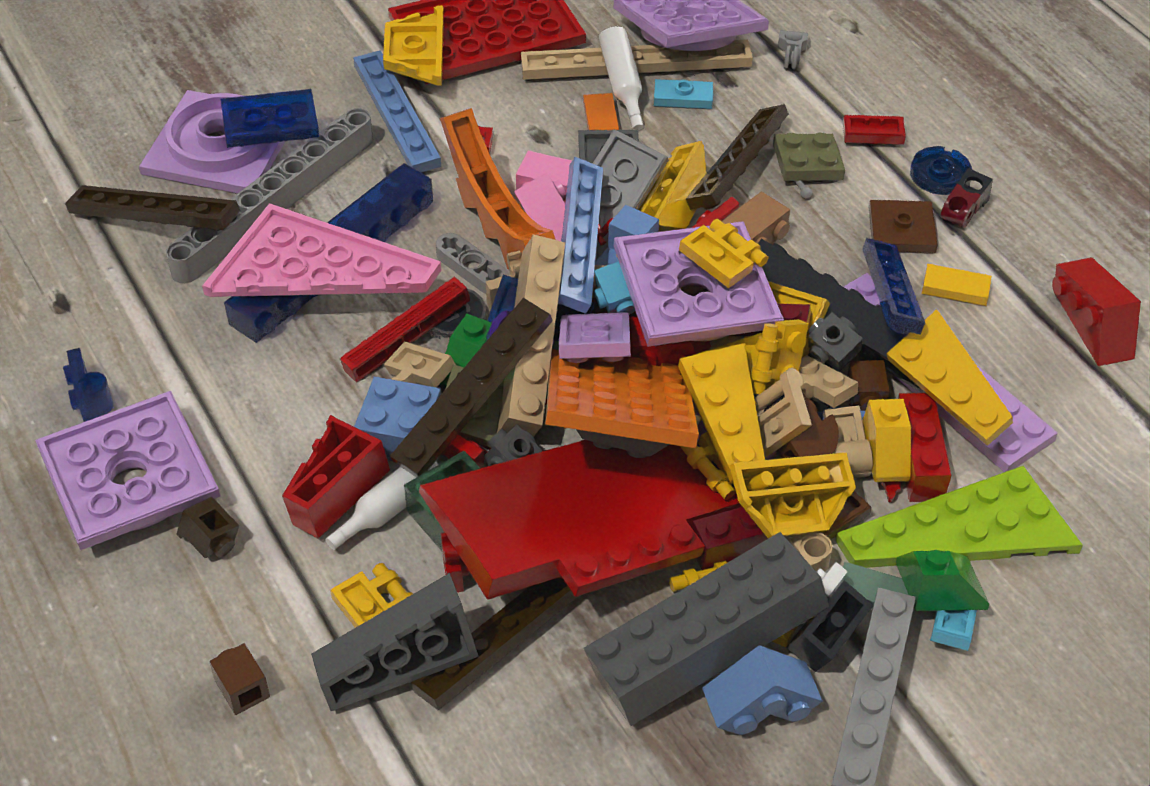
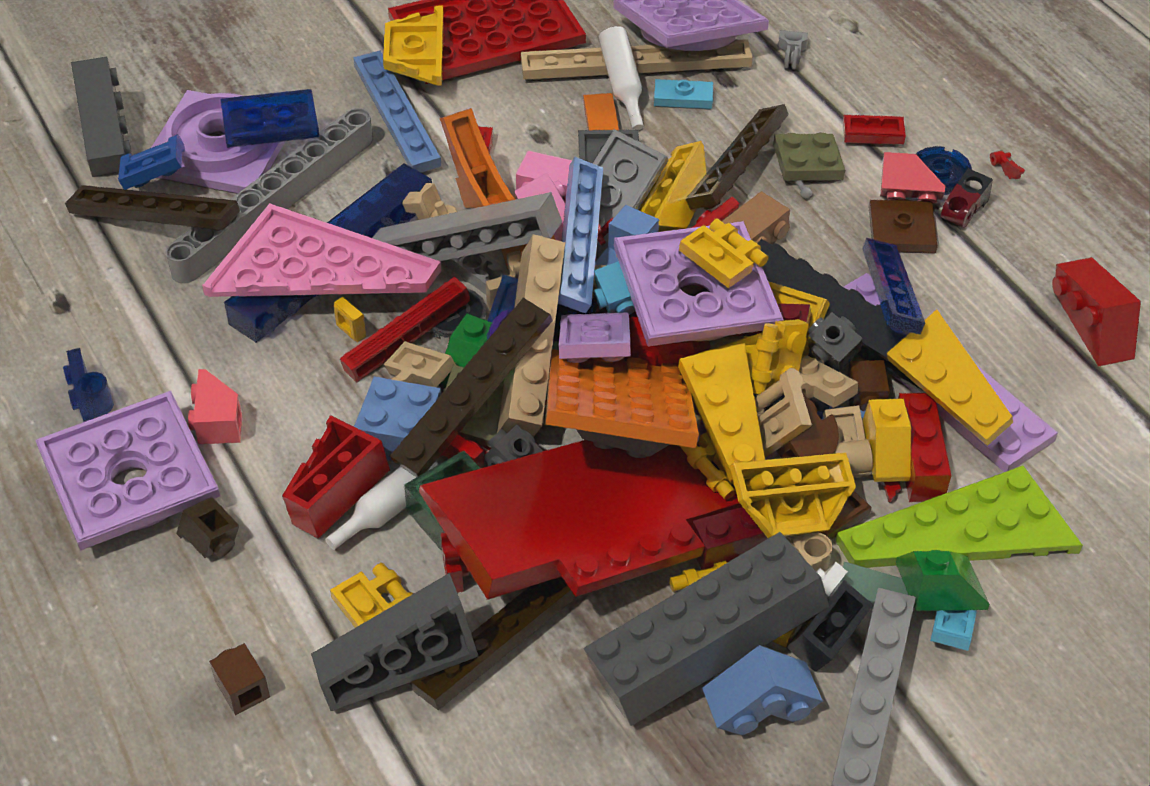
yellow tile [922,264,992,306] -> none
none -> dark grey wedge [71,56,132,177]
none -> blue plate [118,134,185,190]
none -> coral slope [188,369,242,444]
none -> yellow tile [334,297,366,342]
none -> light grey brick [373,192,562,261]
none -> tan hips [402,183,457,221]
none -> coral slope [880,152,945,203]
none -> red piece [990,150,1025,180]

